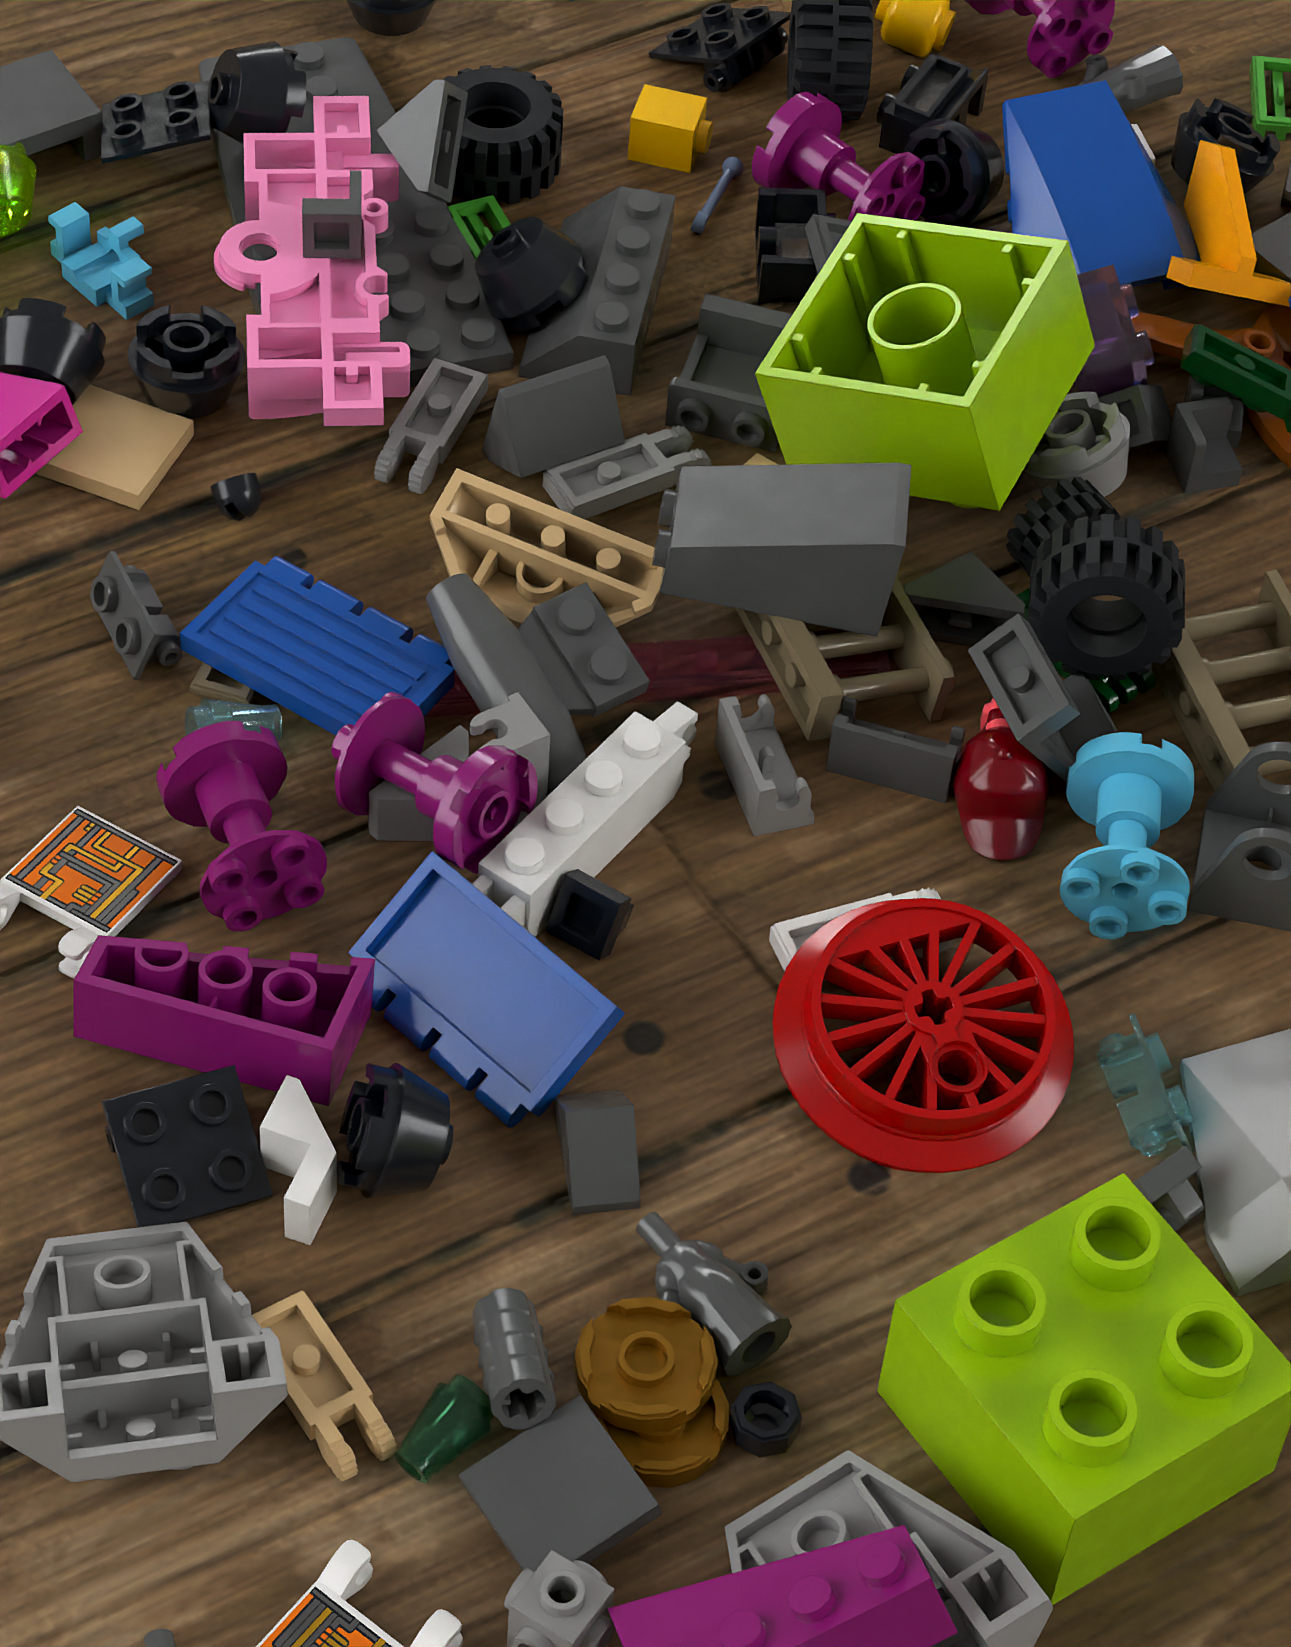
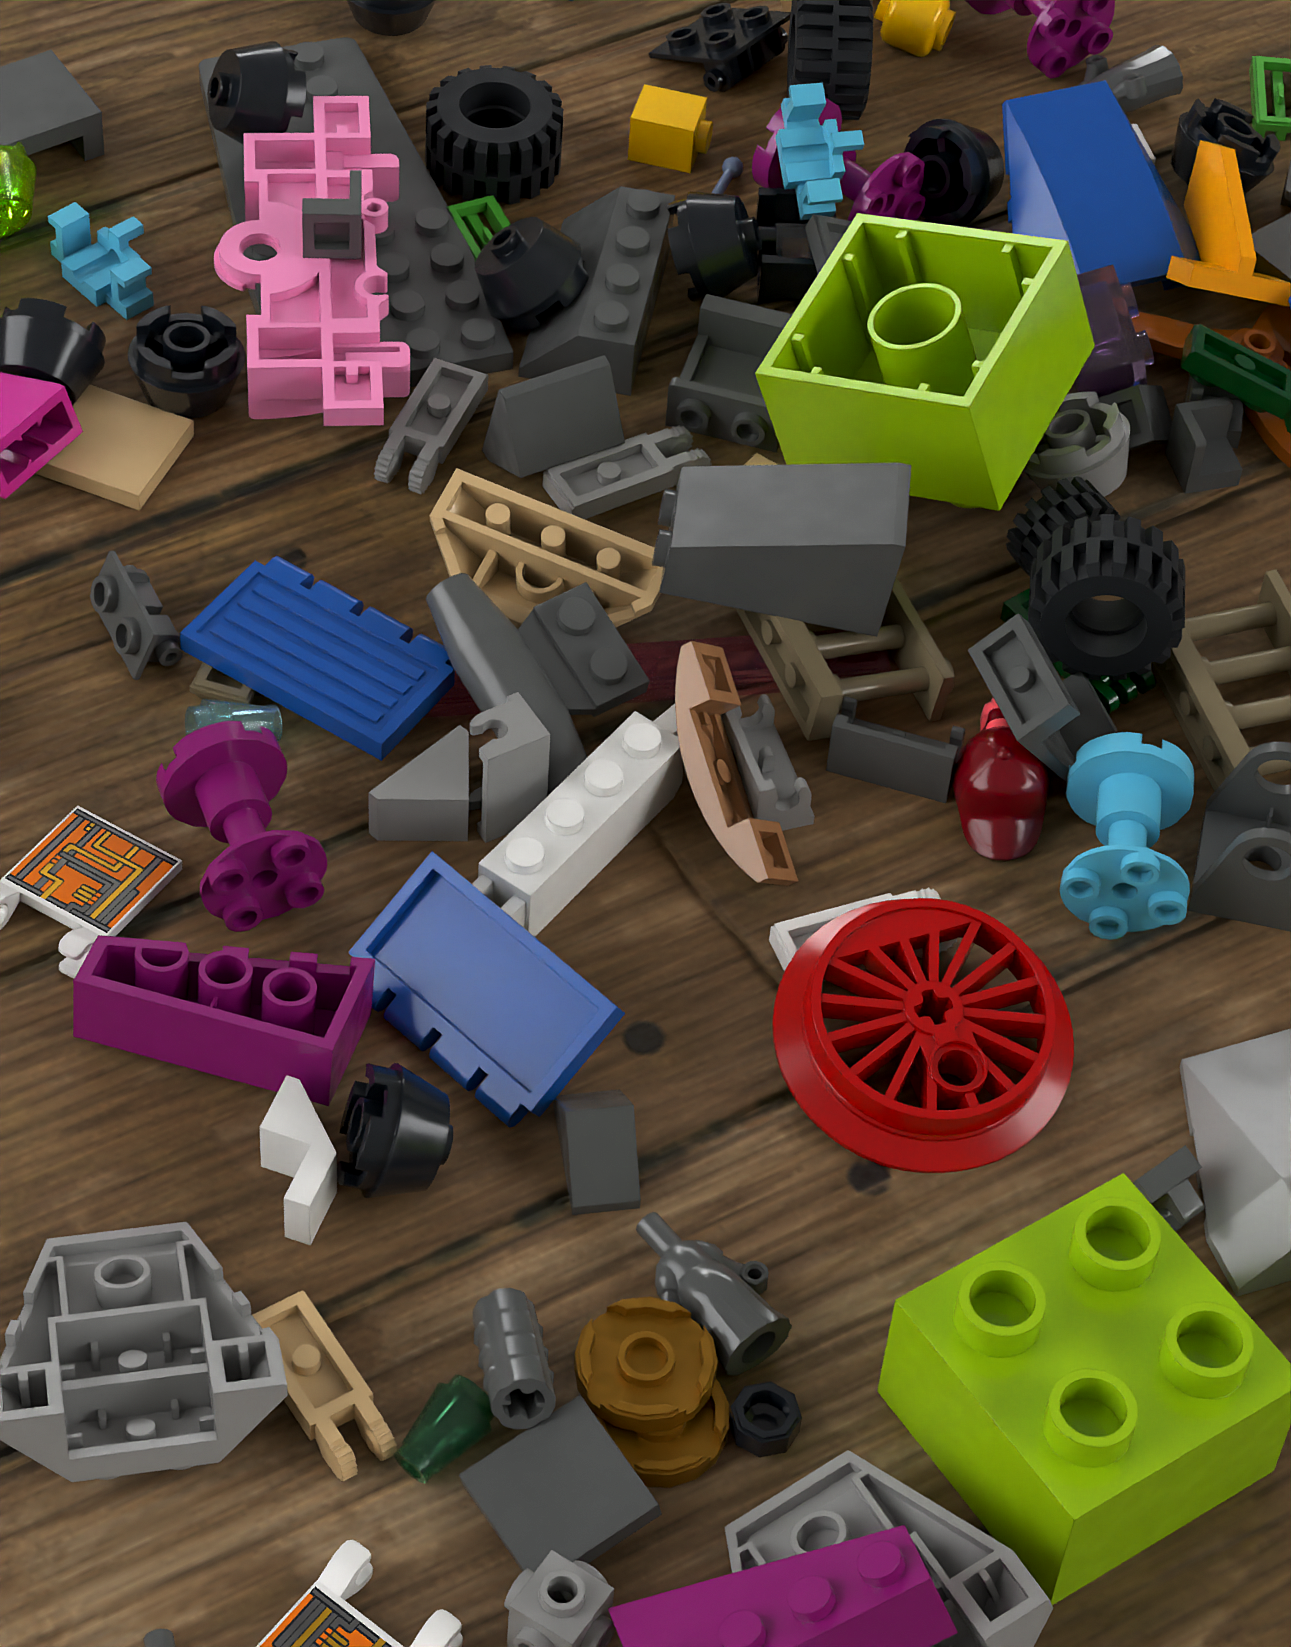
black hinge [101,80,215,164] -> none
black hinge [101,1065,273,1228] -> none
black hinge [210,473,262,521] -> none
magenta piece [331,692,538,874] -> none
slope [376,79,468,203] -> none
black tile [545,869,634,960] -> none
black window [877,53,989,154] -> none
dark grey slope [904,552,1025,647] -> none
clear light blue hinge [1097,1013,1195,1156] -> none
none -> black cone [667,191,762,302]
none -> medium nougat slope [675,641,798,886]
none -> medium azure piece [775,82,864,220]

